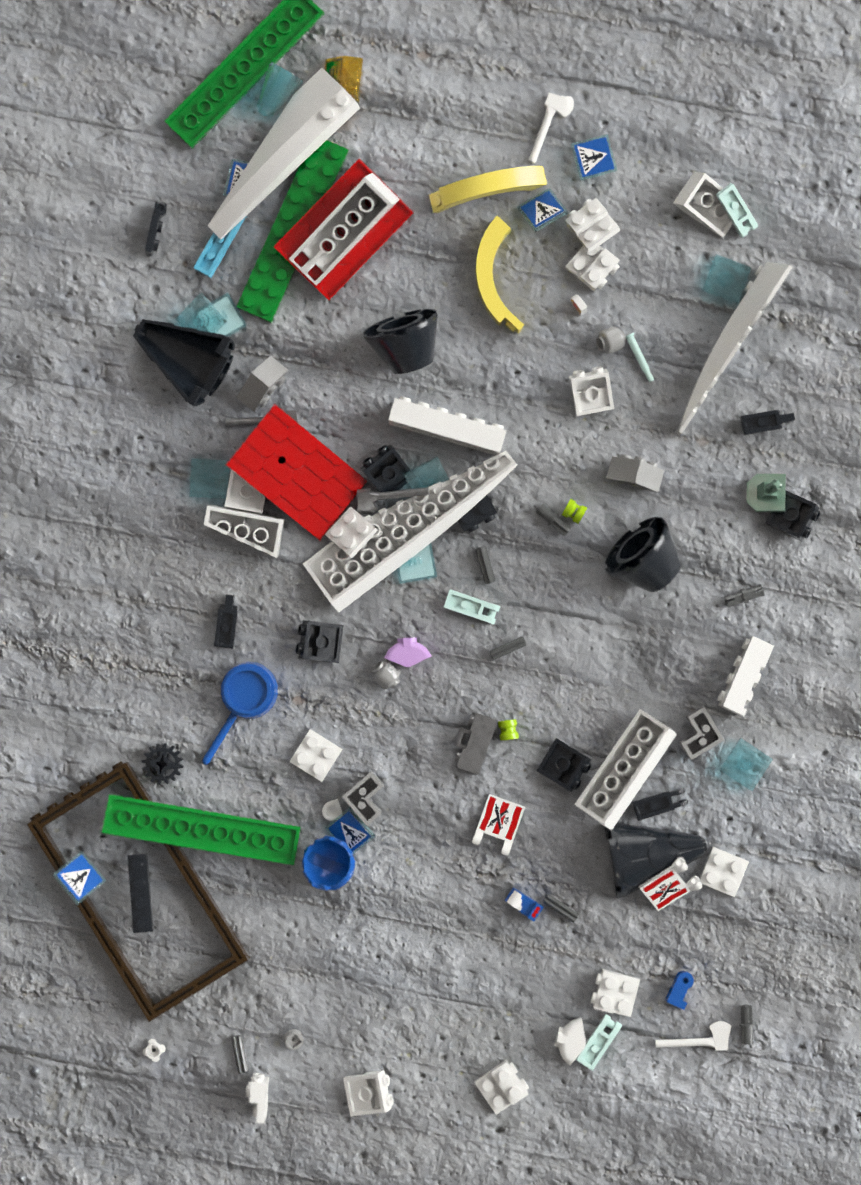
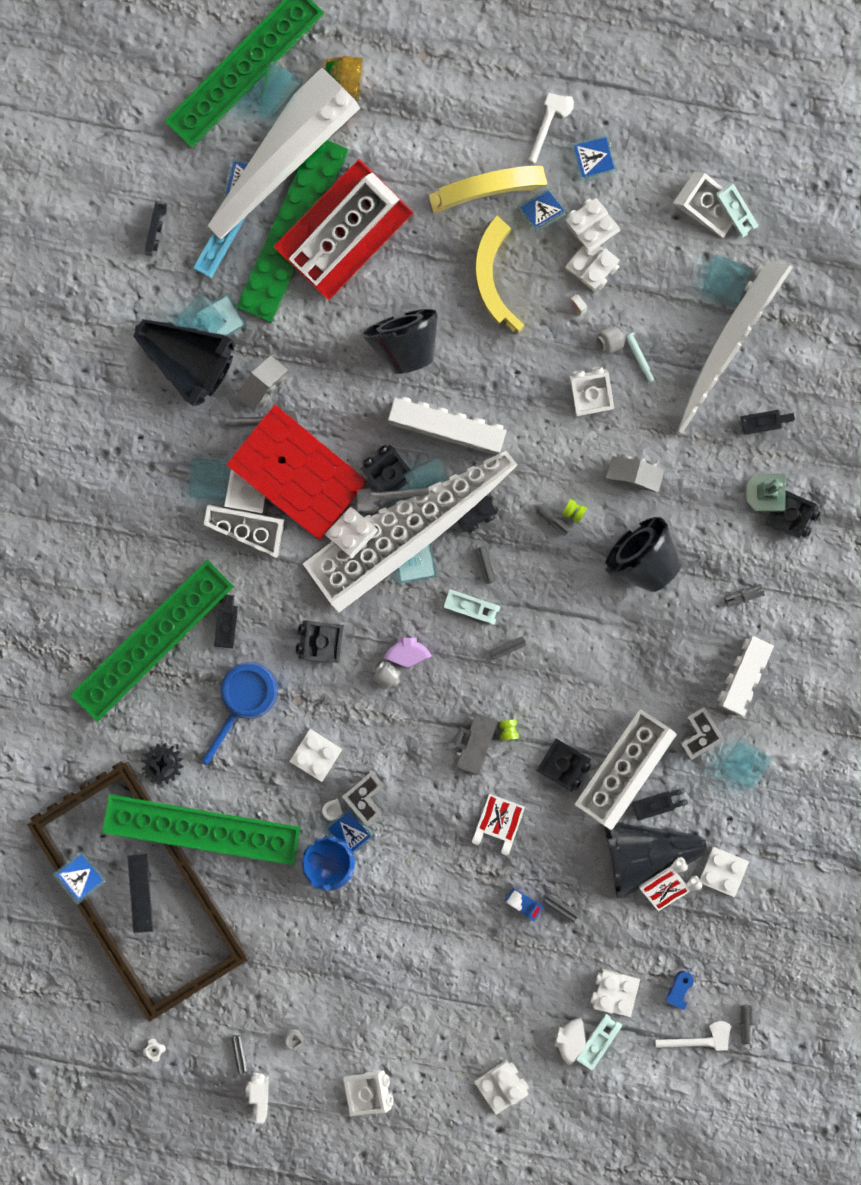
none -> green plate [70,559,235,722]

